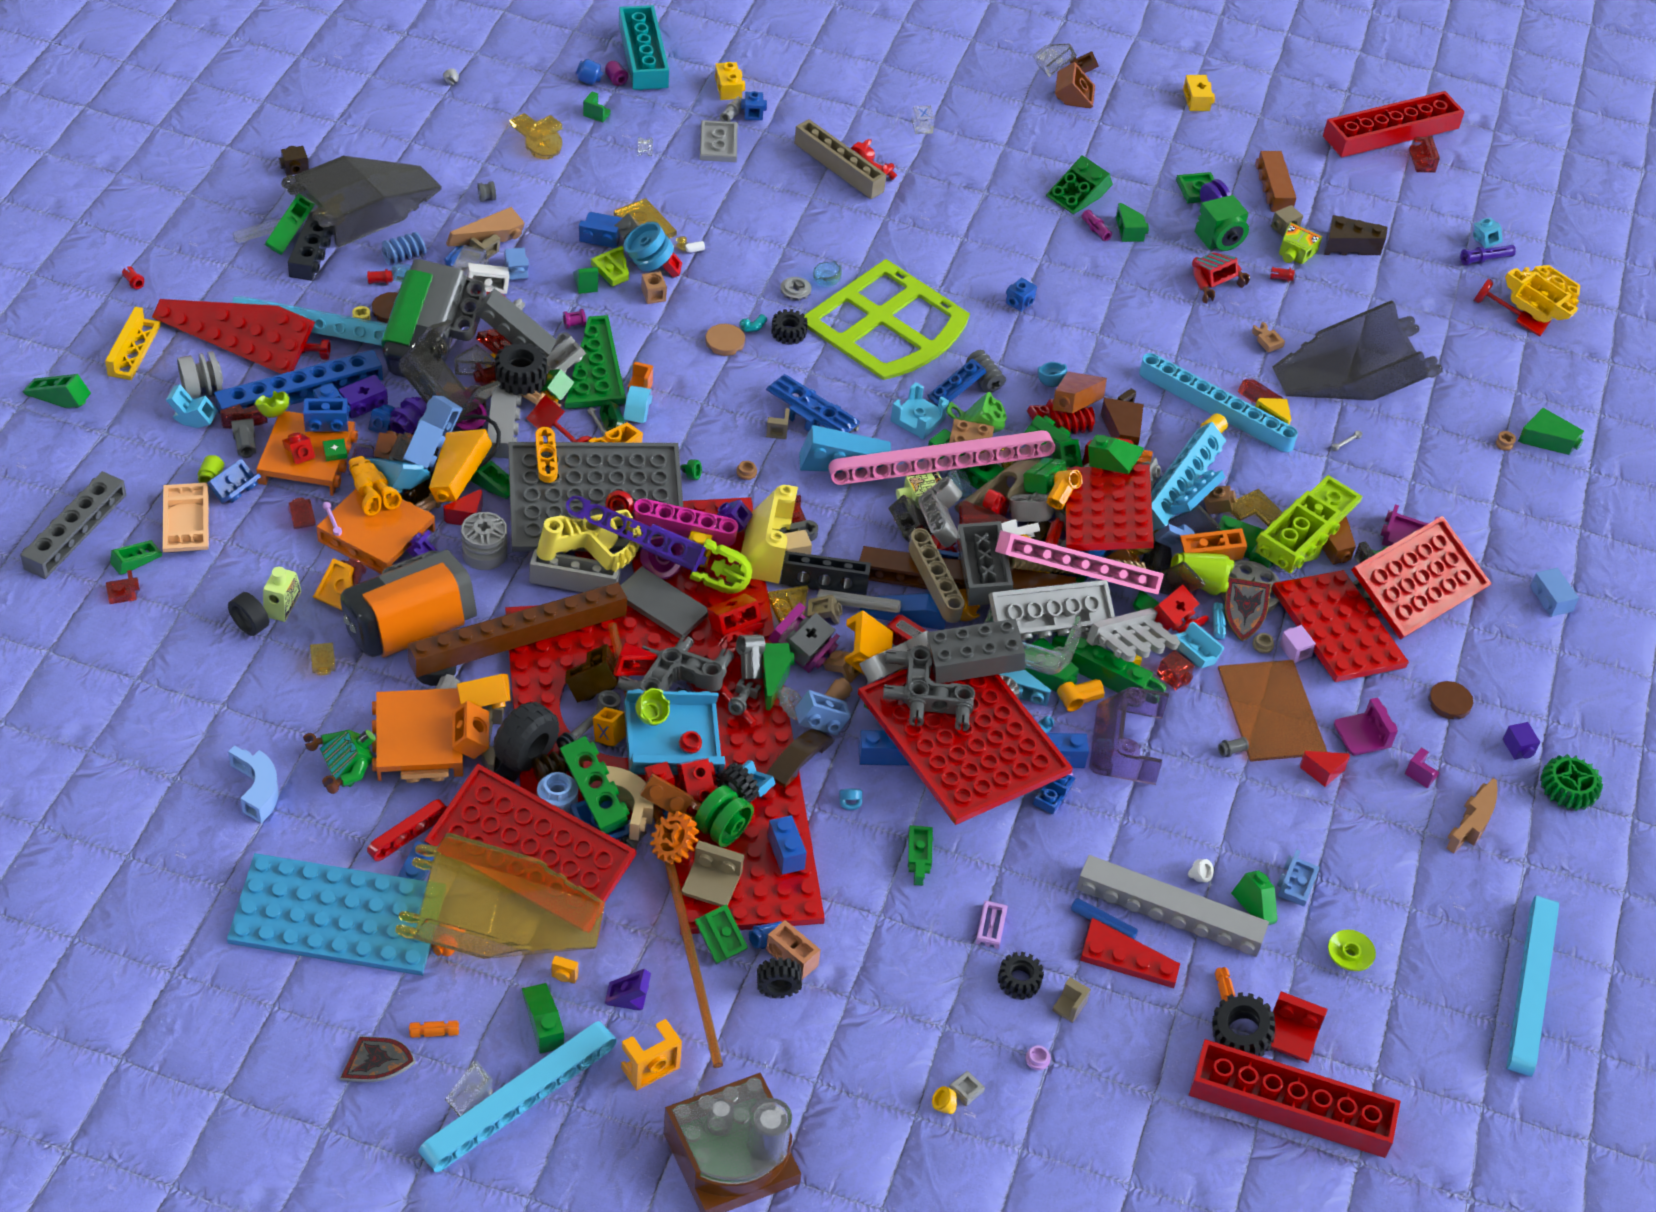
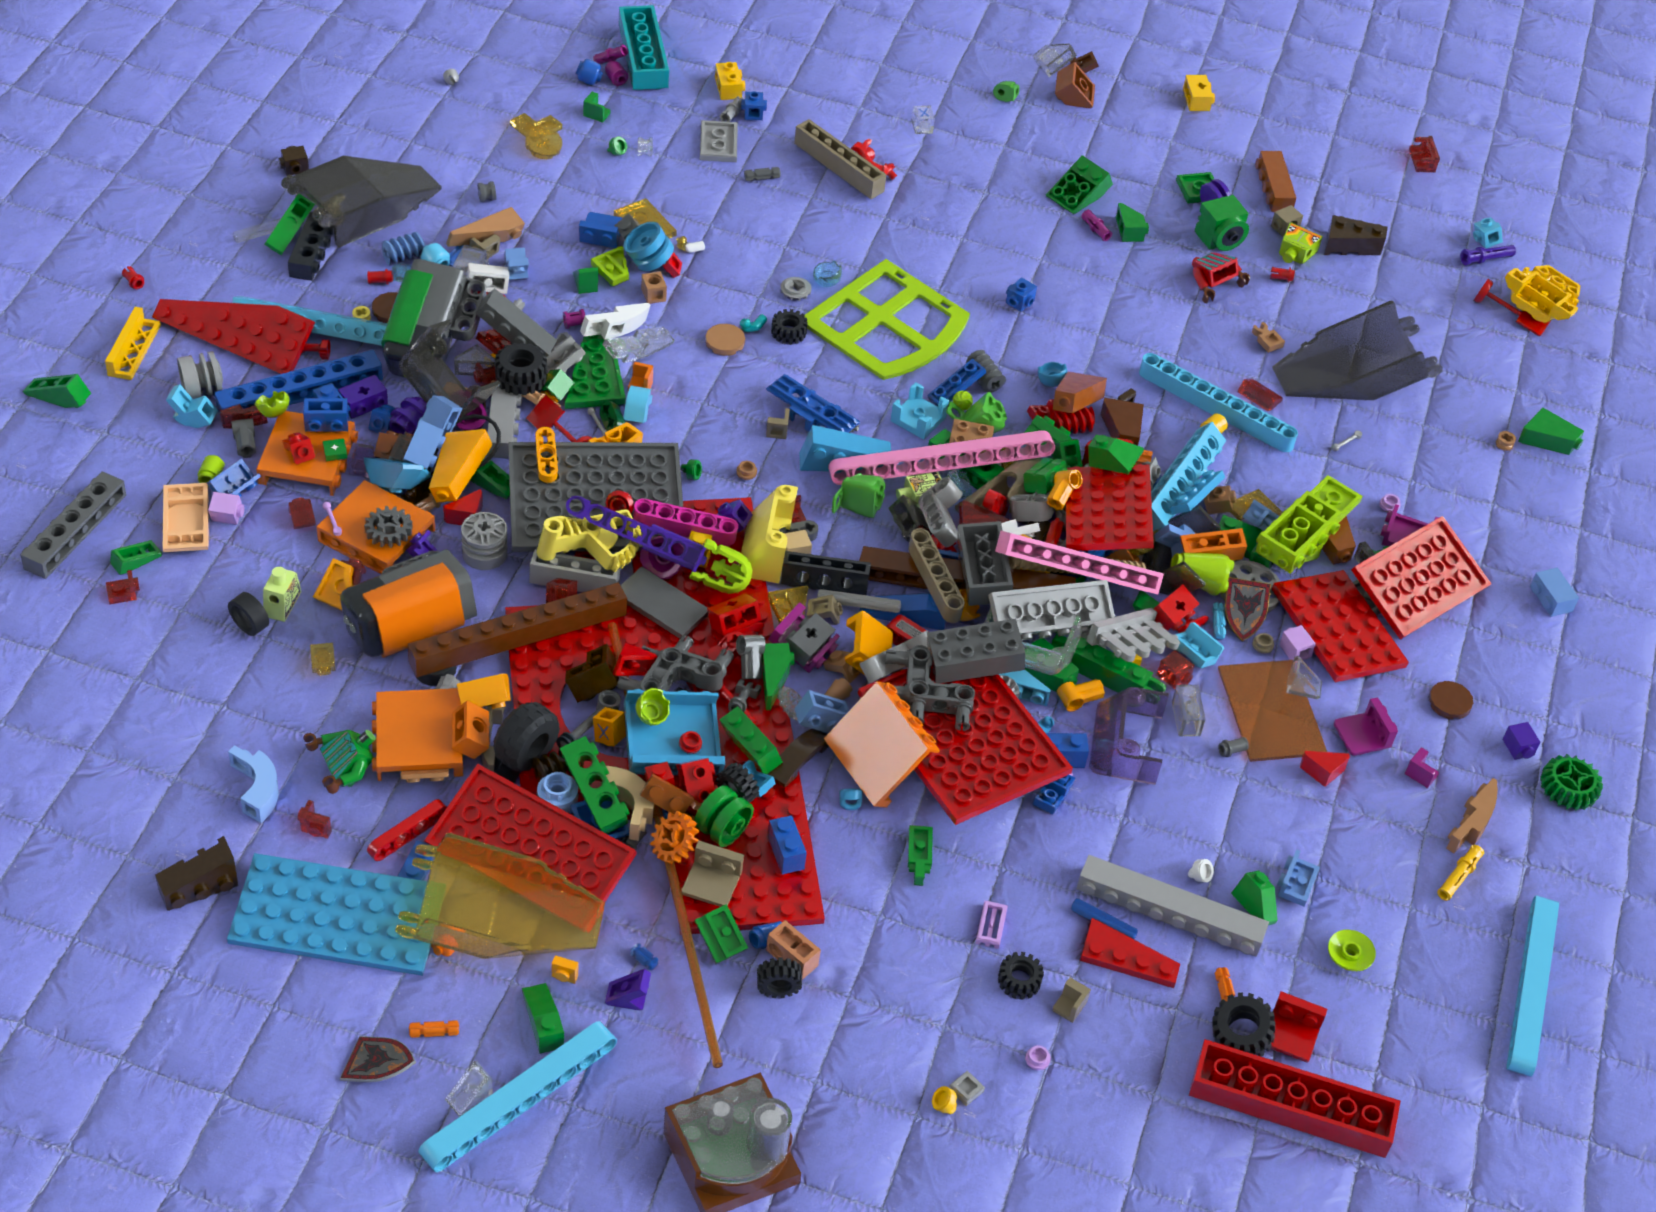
light orange piece [348,456,402,516] -> none
light orange panel [621,1019,682,1091] -> none
yellow slope [1255,398,1291,425] -> none
red brick [1323,91,1465,157] -> none
none -> dark brown wedge [155,836,239,911]
none -> lavender brick [208,492,244,525]
none -> clear red bracket [298,800,332,839]
none -> dark grey gear [364,506,413,548]
none -> medium azure head [421,243,450,266]
none -> clear red brick [546,578,577,603]
none -> white slope [580,303,651,339]
none -> magenta pin [593,45,628,65]
none -> clear slope [602,327,675,363]
none -> green tile [607,136,627,156]
none -> blue piece [630,943,658,970]
none -> green brick [719,706,783,774]
none -> dark grey axle [744,167,781,181]
none -> panel [824,681,940,808]
none -> bright green piece [832,473,886,518]
none -> lime plate [953,391,973,411]
none -> bright green piece [993,81,1019,102]
none -> clear brick [1172,685,1206,736]
none -> medium blue hips [1243,499,1279,531]
none -> clear slope [1286,656,1322,699]
none -> lavender plate [1380,494,1401,512]
none -> yellow pin [1437,845,1484,901]

